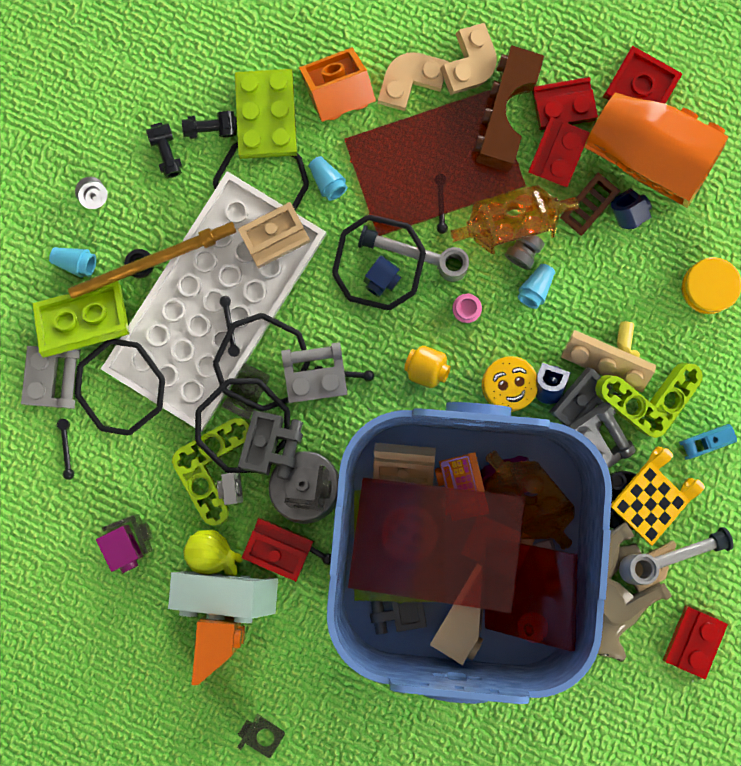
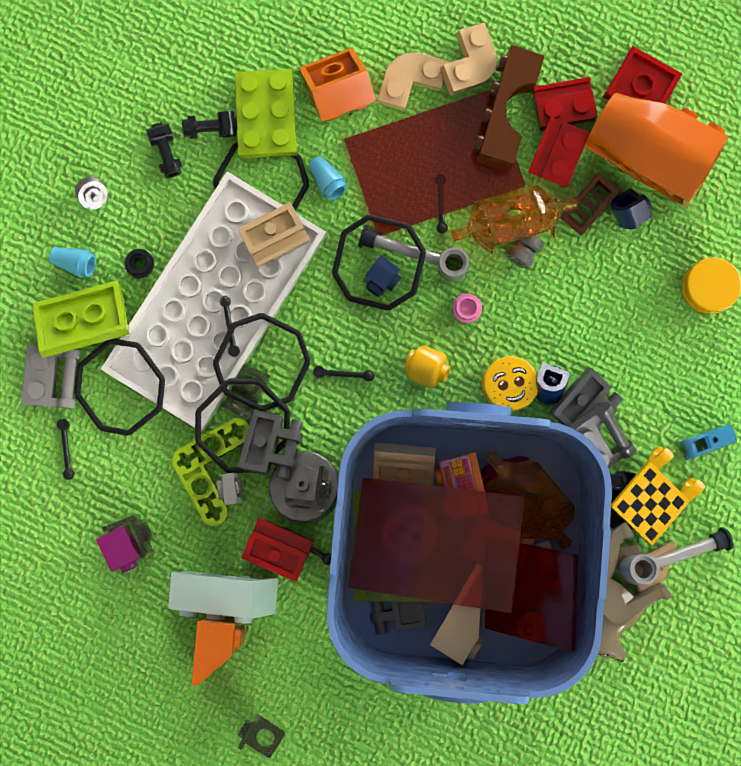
pearl gold bar [68,222,237,299] -> none
neon yellow piece [183,530,243,576] -> none
light grey plate [281,342,348,403] -> none
medium azure cone [518,264,556,309] -> none
tan plate [561,330,656,392] -> none
lime beam [595,362,703,438] -> none
light yellow arm [617,321,640,357] -> none
red plate [663,605,728,680] -> none

